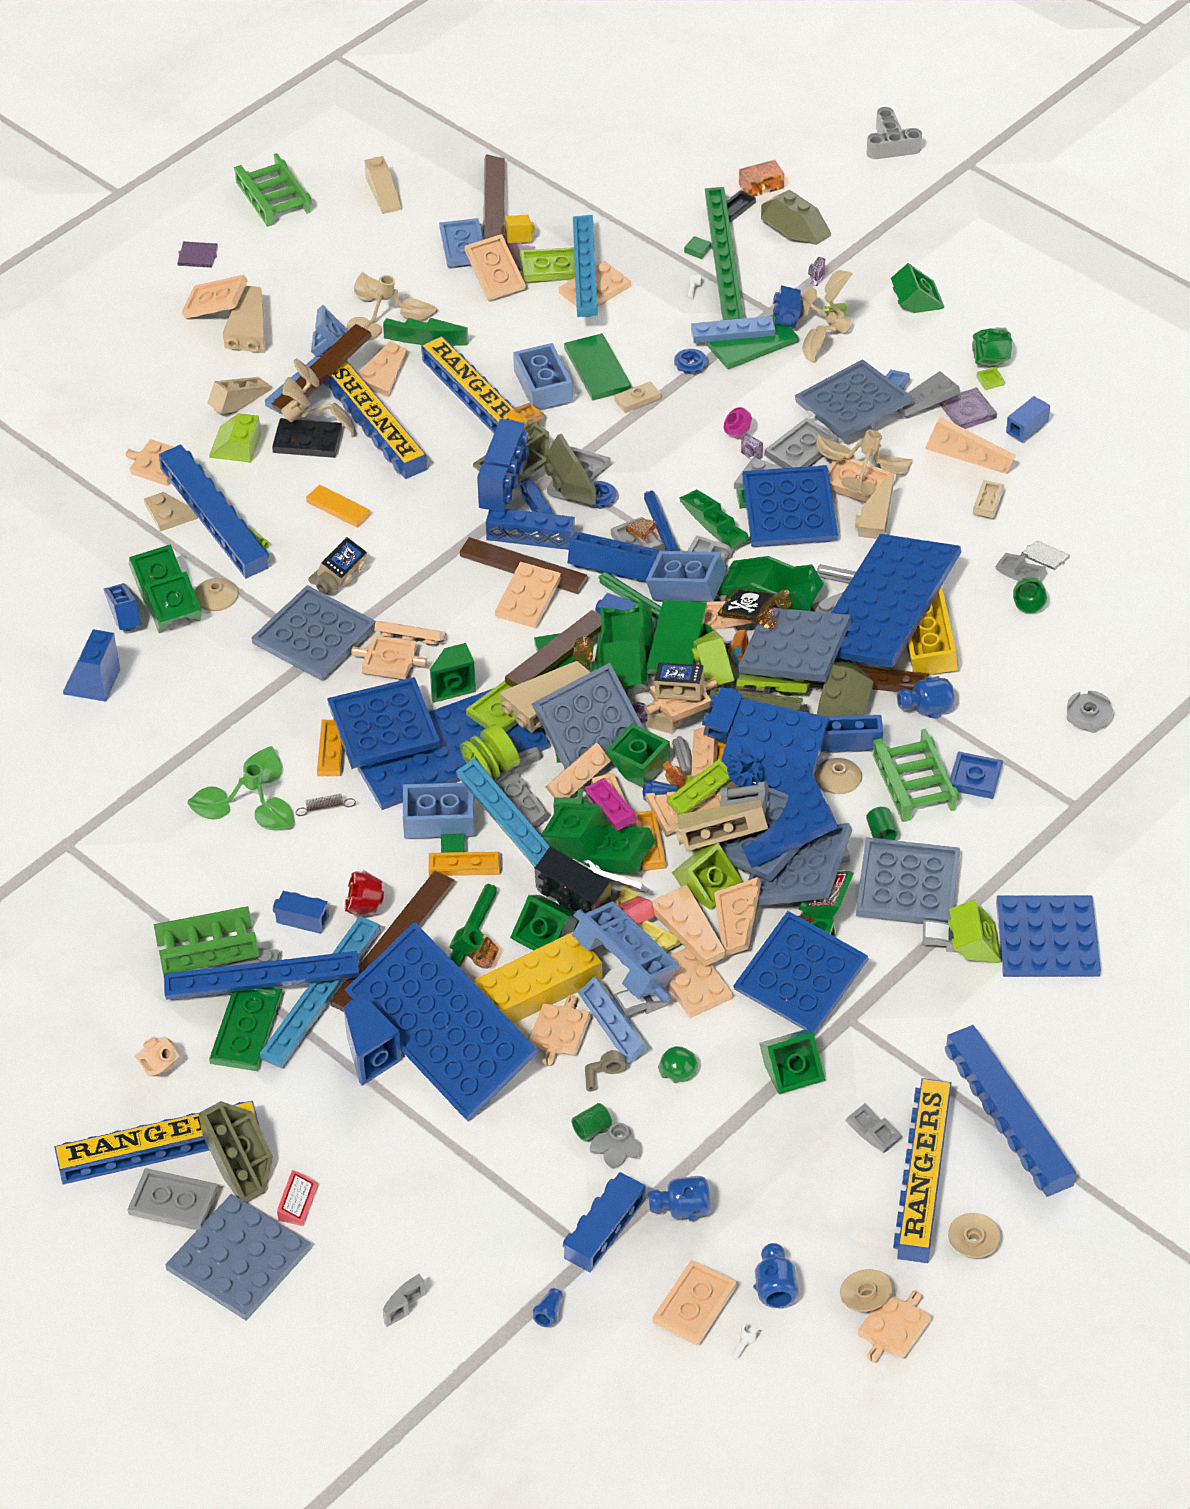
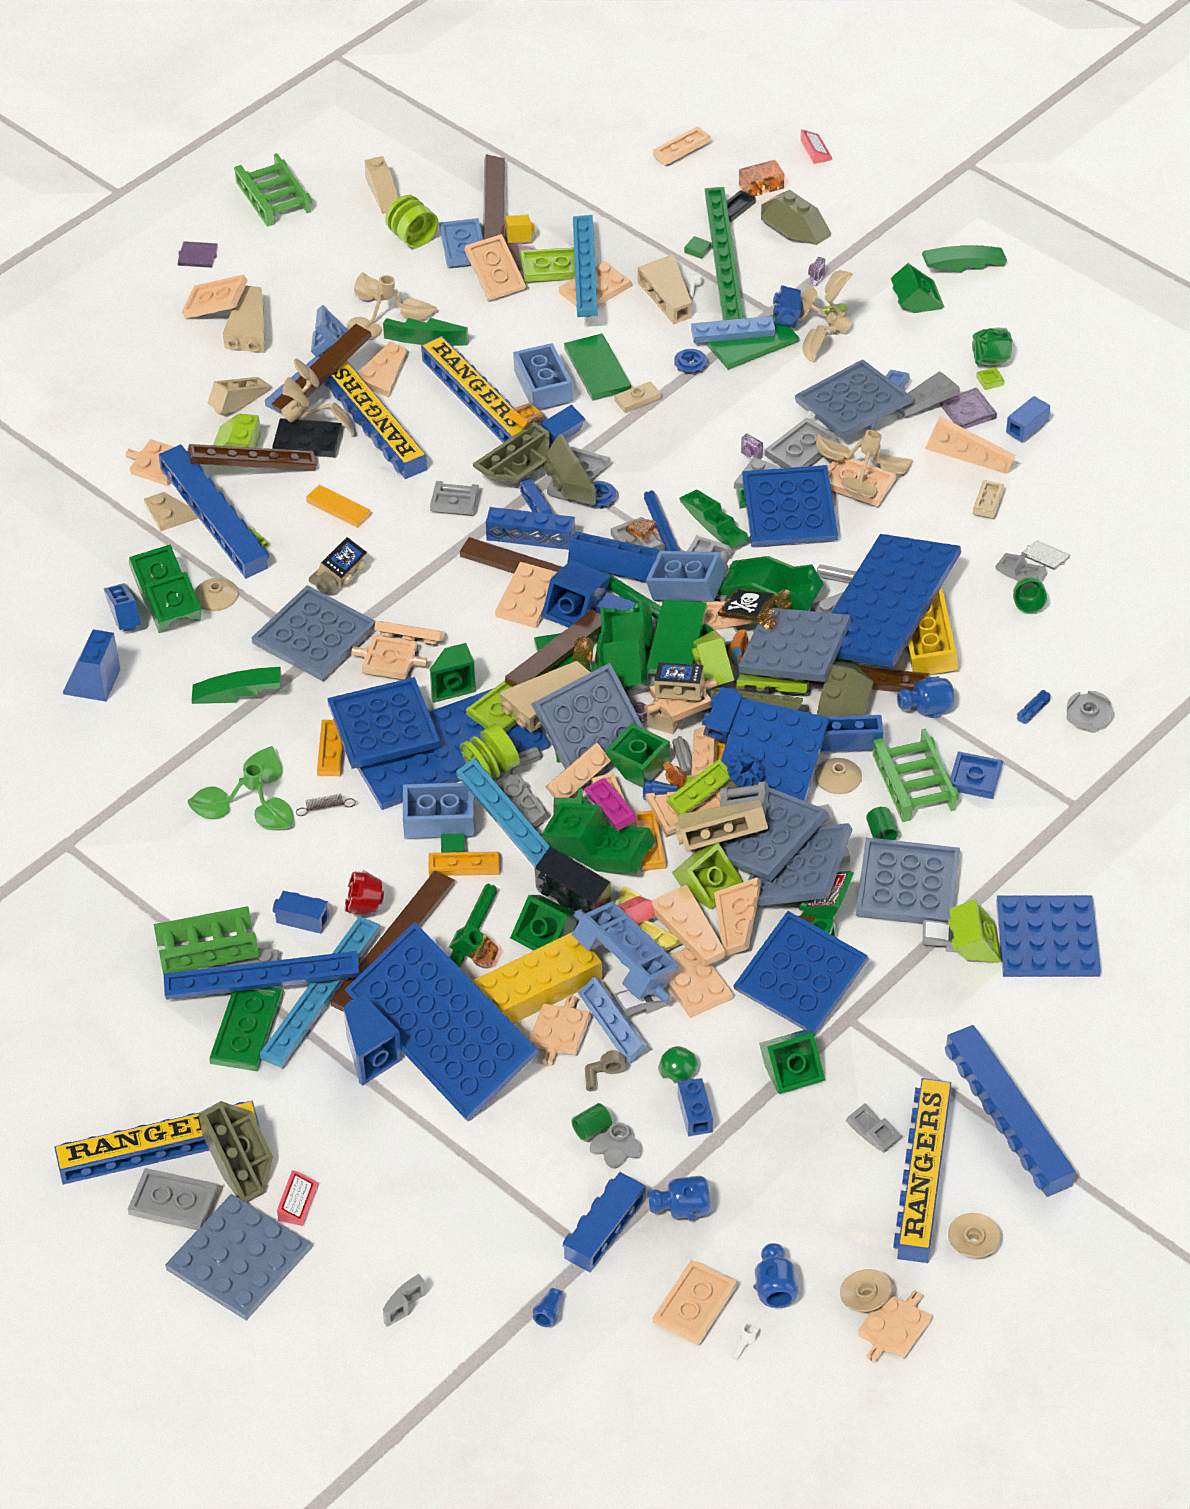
light nougat brick [135,1036,180,1076] -> none
blue piece [477,418,529,512] -> none
flag [583,860,650,894] -> none
dark pink plate [723,407,752,438] -> none
blue plate [742,764,838,868] -> none
tan slope [855,472,894,539] -> none
light grey beam [866,107,922,159] -> none
none -> reddish brown tile [187,444,317,471]
none -> green slope [192,666,281,704]
none -> lime wheel [385,195,439,248]
none -> light grey plate [430,481,479,515]
none -> blue brick [541,404,585,449]
none -> blue slope [541,560,611,627]
none -> tan slope [638,254,691,324]
none -> light nougat plate [653,126,710,165]
none -> blue brick [678,1078,713,1137]
none -> coral slope [801,130,832,164]
none -> green slope [922,245,1007,273]
none -> blue axle [1017,690,1051,724]

